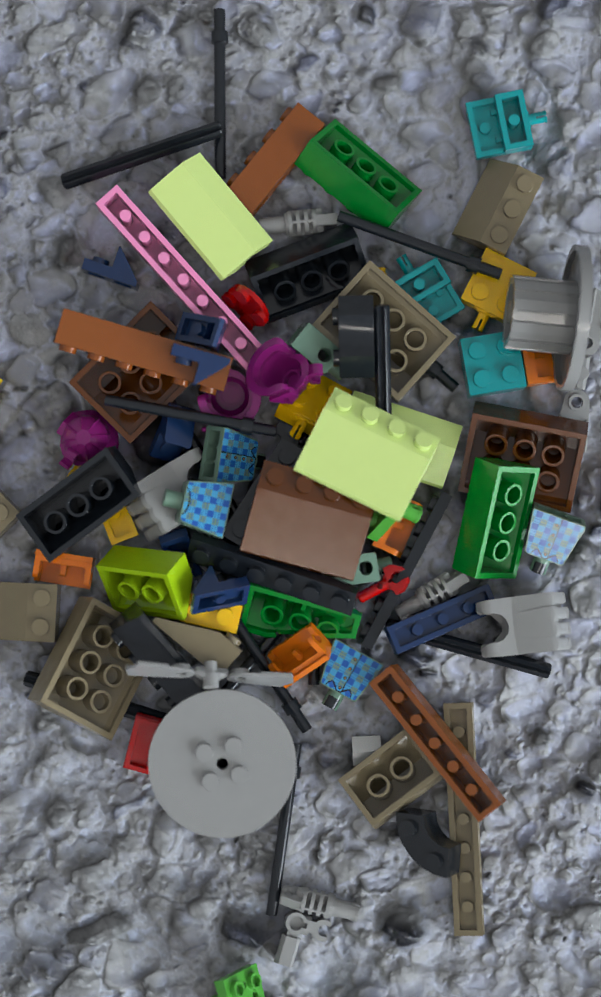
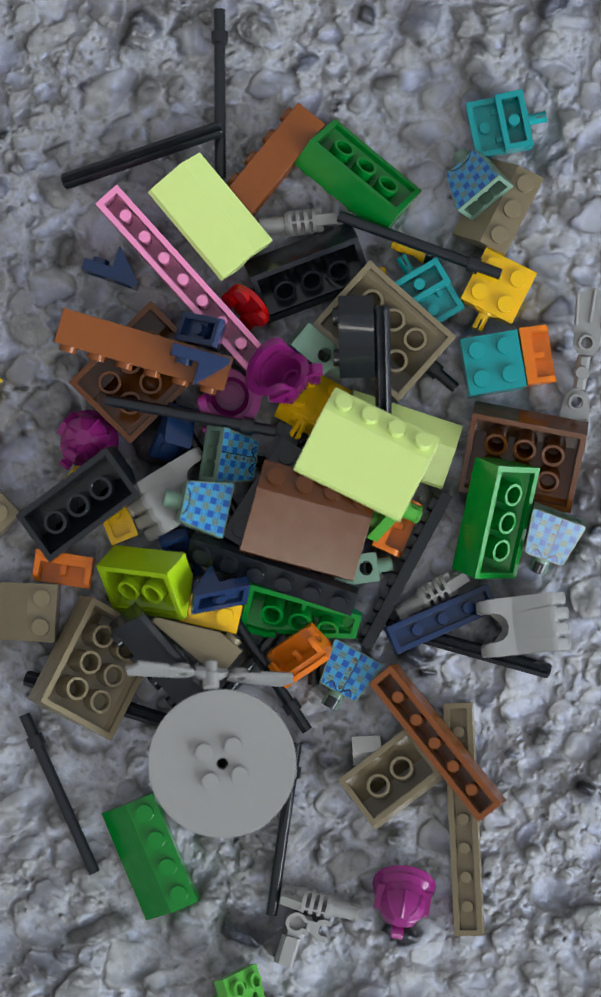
red tile [123,712,163,775] -> none
red bar [357,565,410,603] -> none
black brick [396,807,461,878] -> none
light grey piece [503,244,593,392] -> none
none -> black bar [19,712,100,875]
none -> green slope [102,791,199,920]
none -> magenta helmet [372,865,436,940]
none -> yellow piece [391,242,434,263]
none -> torso [446,149,514,221]

